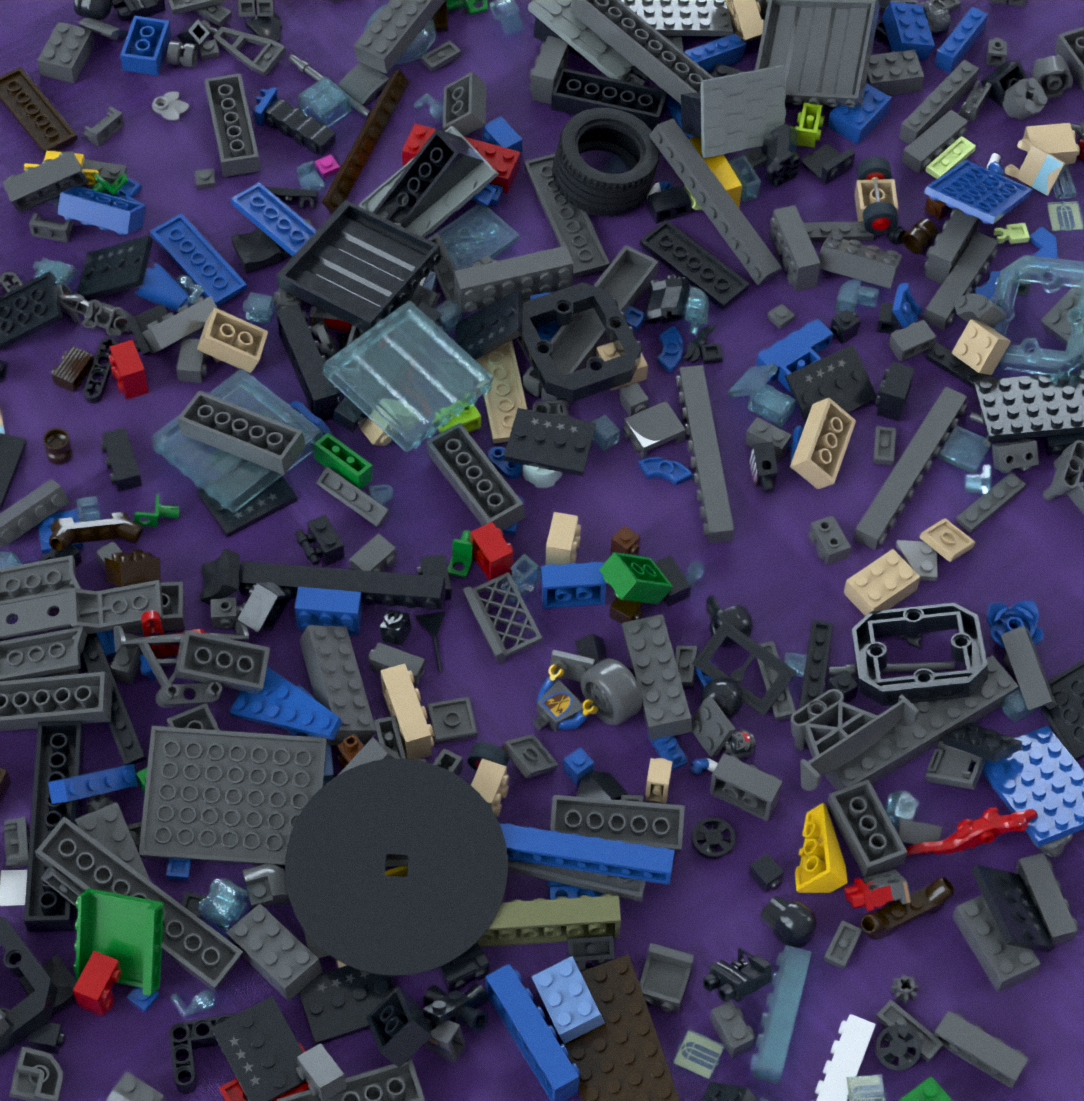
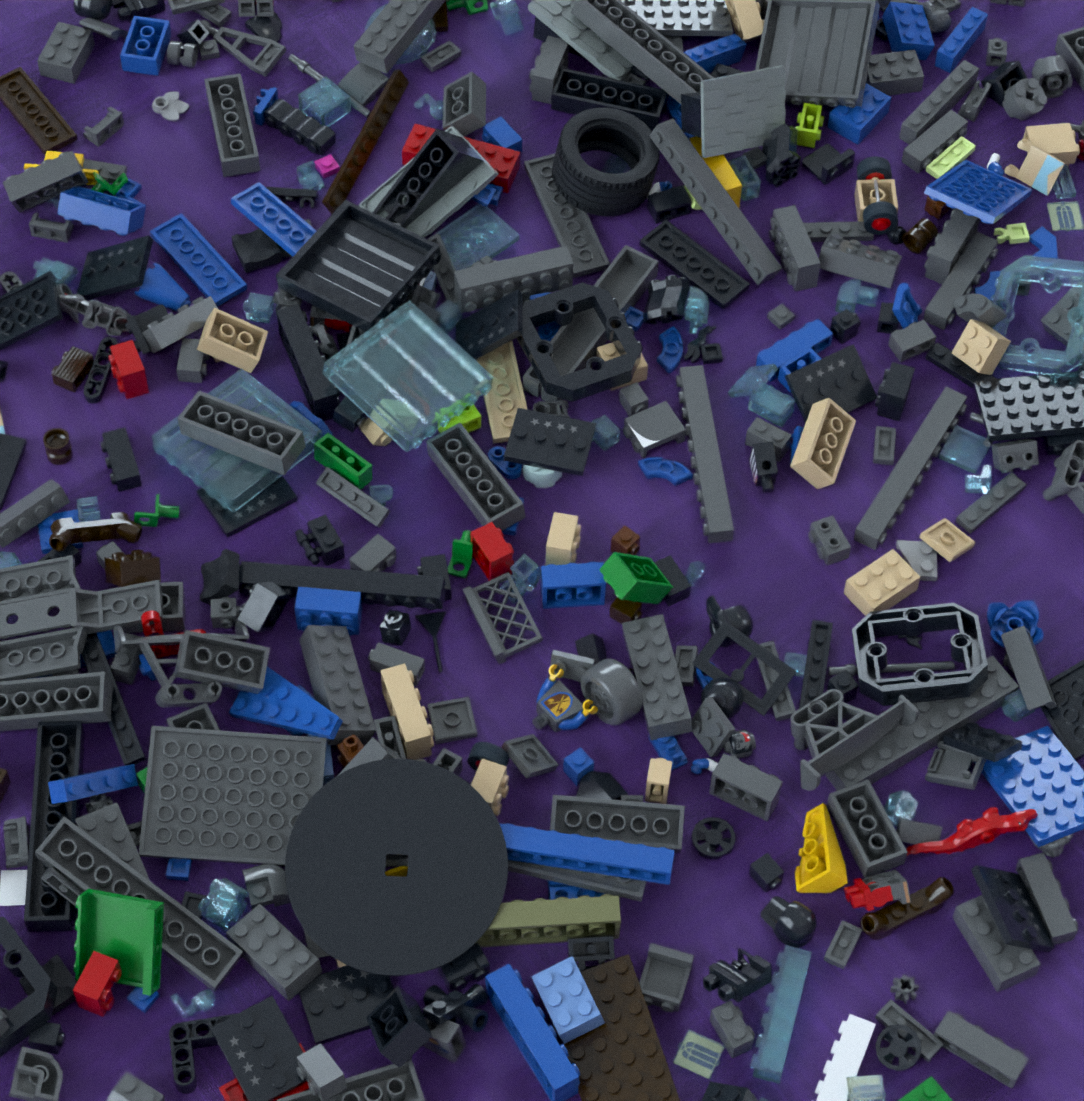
clear light blue plate [175,275,204,304] -> none
dark grey plate [195,168,216,190] -> none

